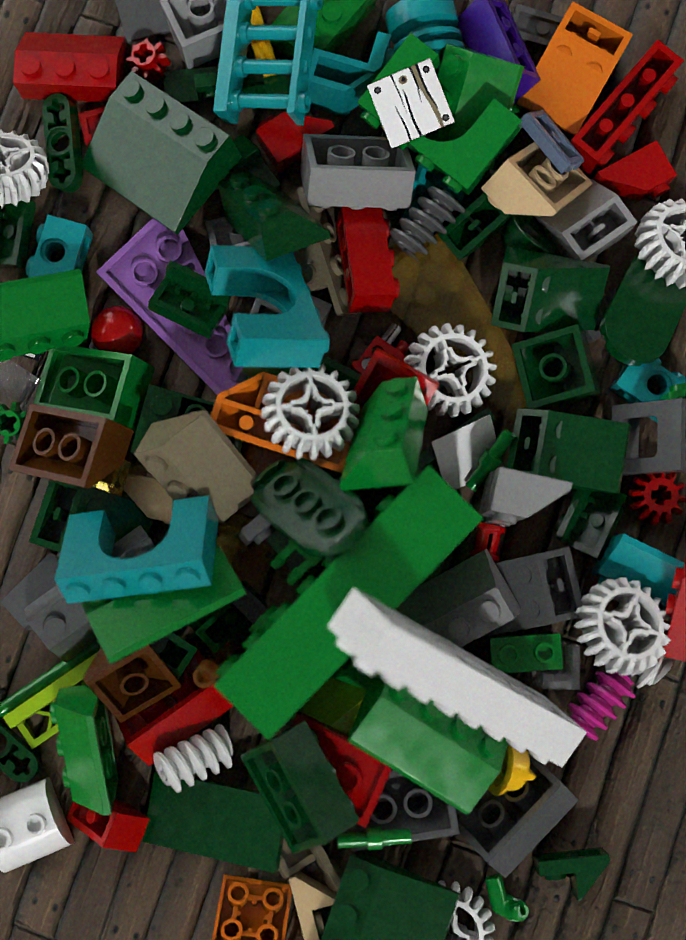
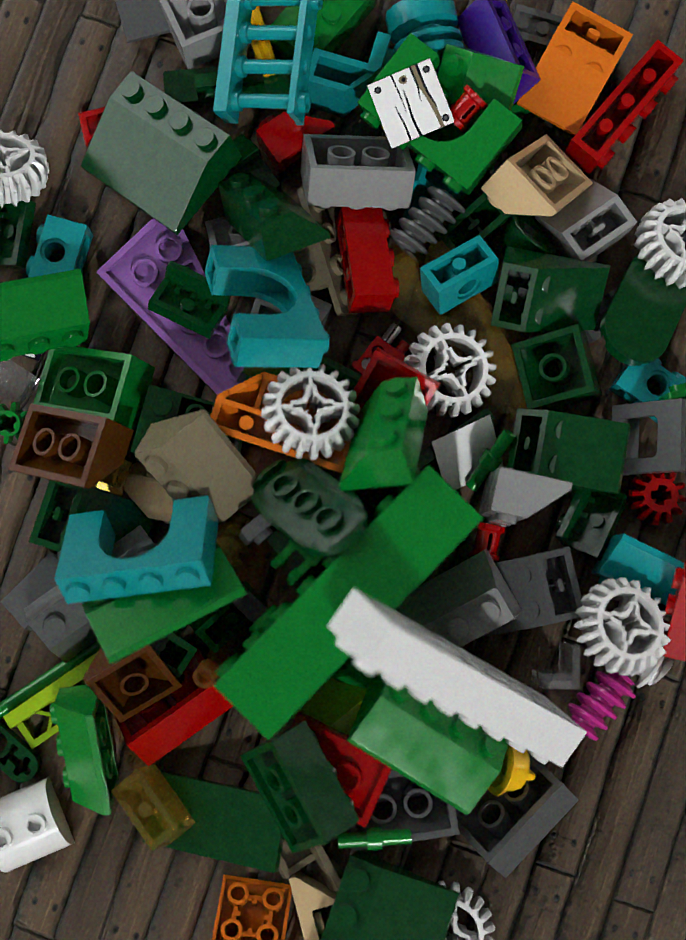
red slope [13,32,126,103] -> none
dark green beam [42,93,84,193] -> none
red slope [66,799,150,853] -> none
red hair [91,305,144,354] -> none
red gear [126,38,171,84] -> none
white piece [153,724,233,793] -> none
green brick [485,632,564,673] -> none
green arm [485,874,529,922] -> none
sand blue tile [521,110,584,174] -> none
dark green slope [533,847,610,901] -> none
red slope [593,140,677,201] -> none
none -> clear yellow brick [111,765,196,851]
none -> teal brick [420,235,499,315]
none -> red bush [450,84,488,133]

